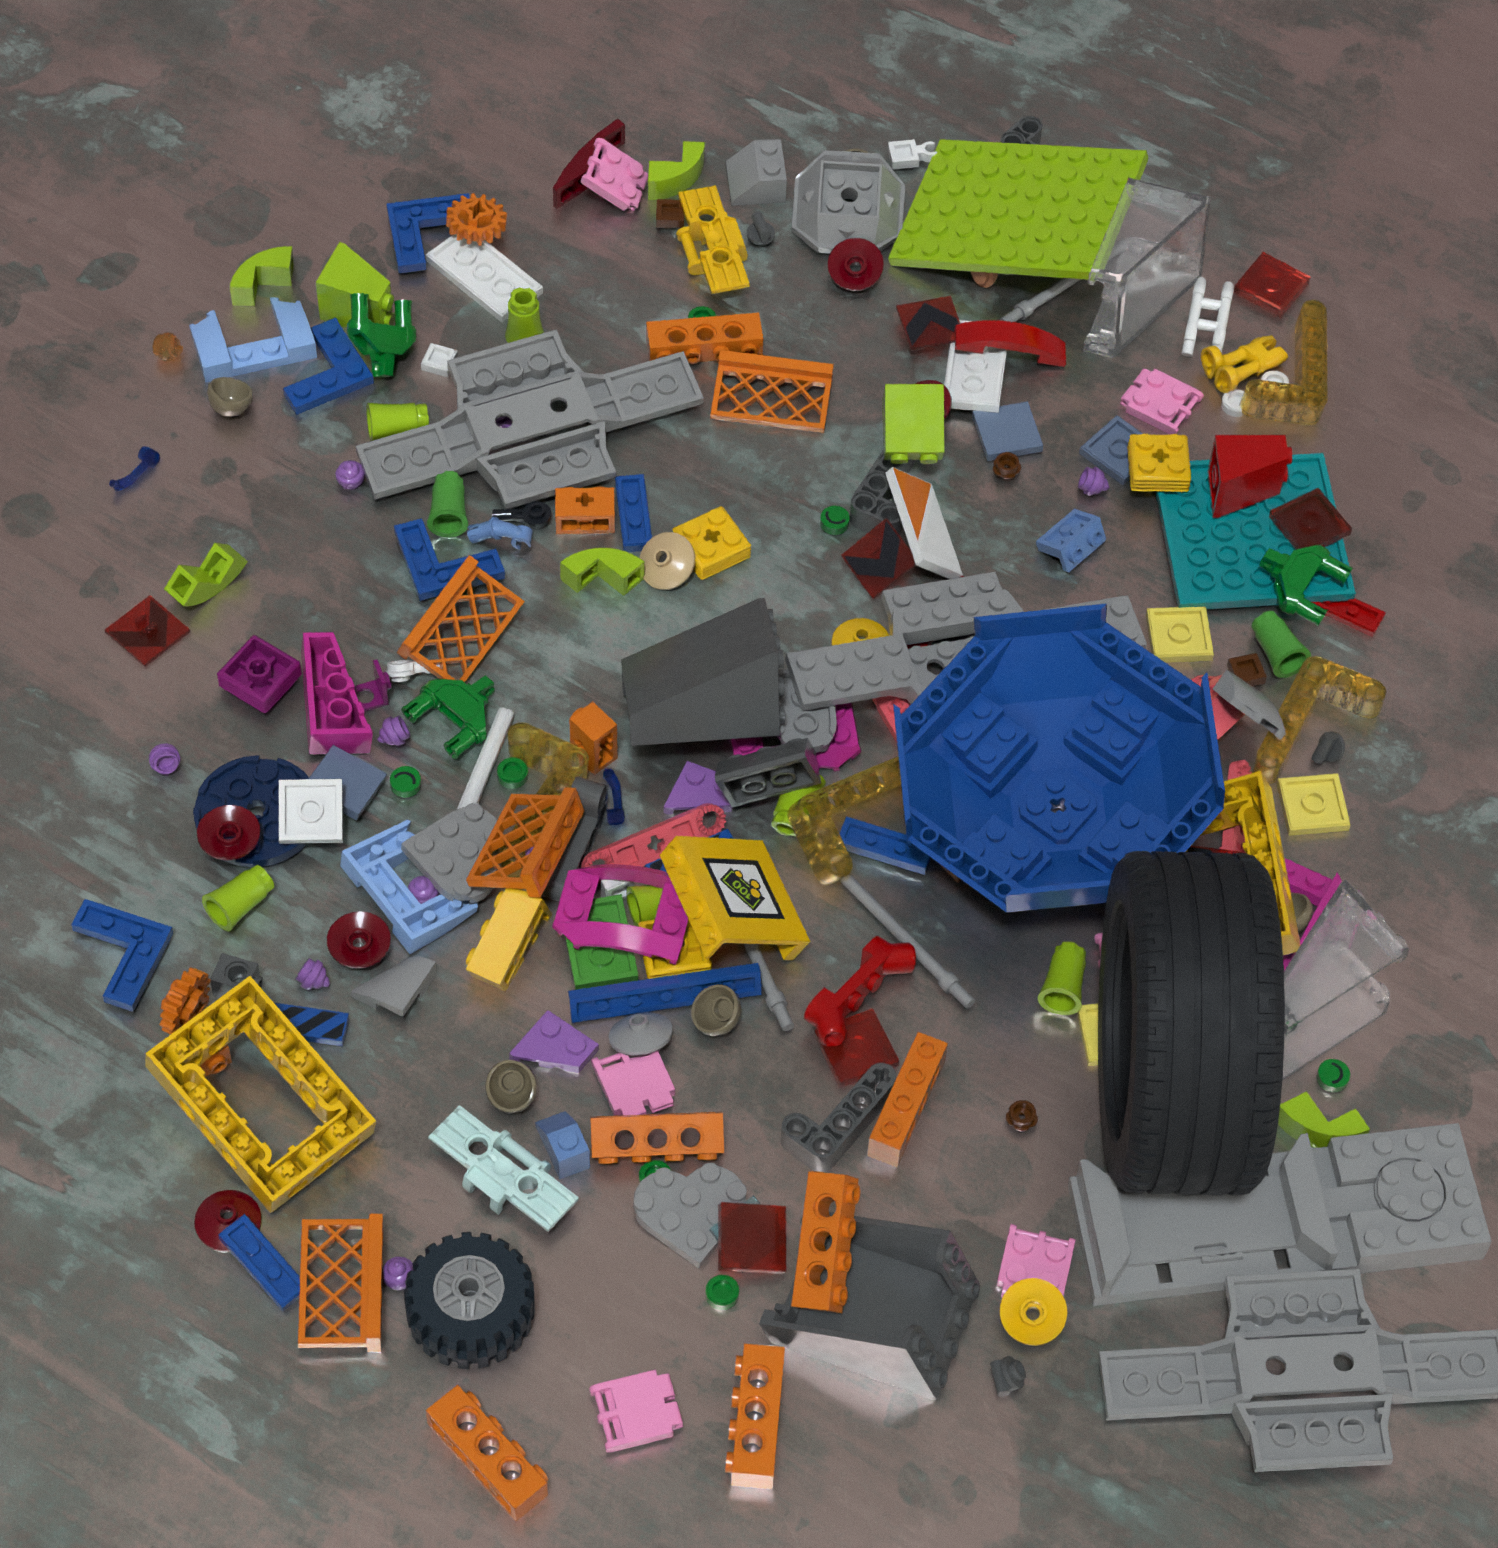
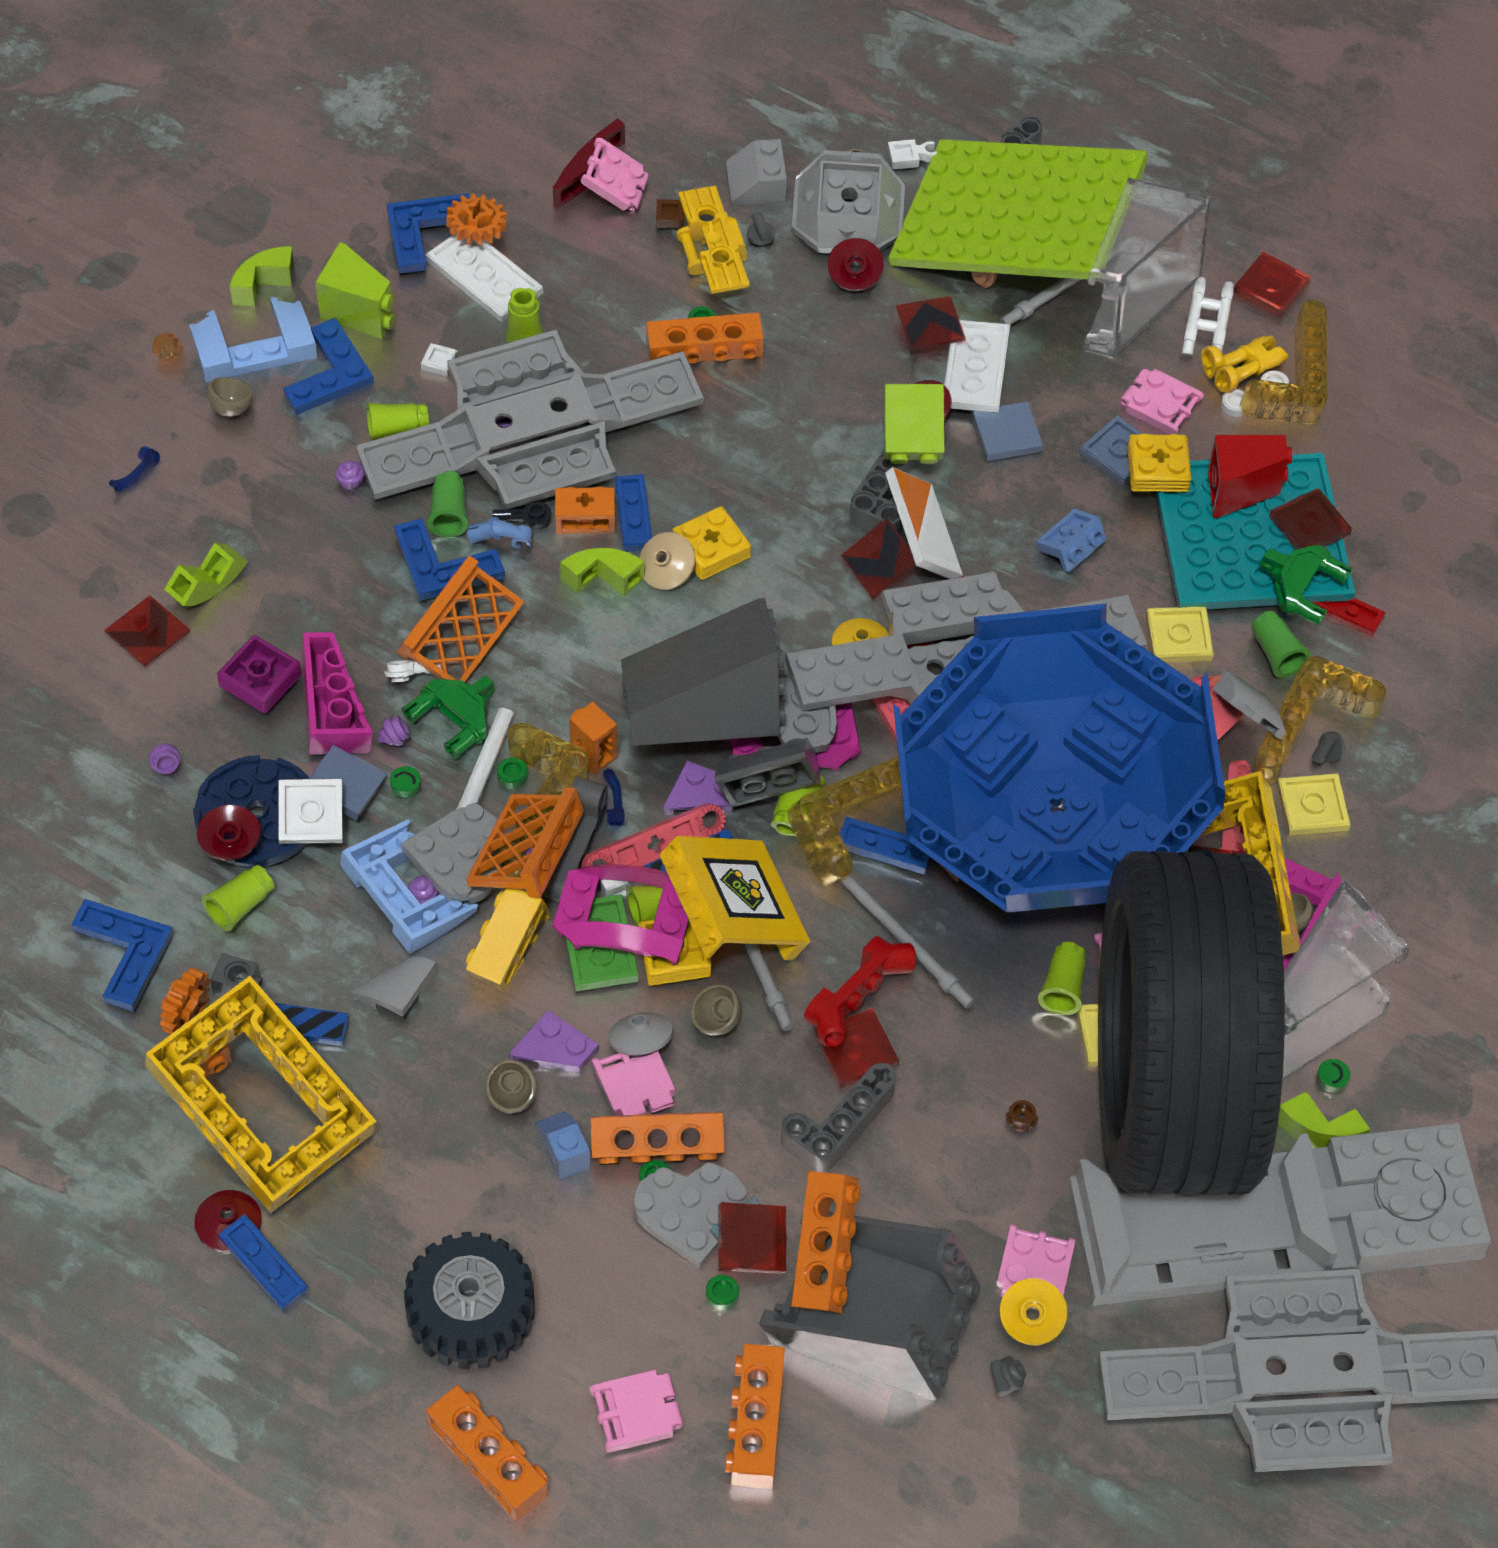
medium lavender plate [295,958,330,990] -> none
orange fence [298,1214,383,1352] -> none
dark red dish [327,911,391,969] -> none
green connector [347,293,417,378] -> none
magenta bracket [354,659,391,712] -> none
medium lavender plate [382,1256,413,1290] -> none
light aqua piece [428,1105,579,1232] -> none
blue plate [568,963,762,1023] -> none
lime brick [648,141,705,200] -> none
orange fence [710,350,834,433] -> none
green tile [820,506,850,535] -> none
orange brick [867,1032,948,1168] -> none
red slope [954,320,1066,367] -> none
reddish brown plate [993,452,1021,479] -> none
medium lavender plate [1078,467,1109,496] -> none
reddish brown plate [1227,653,1267,686] -> none

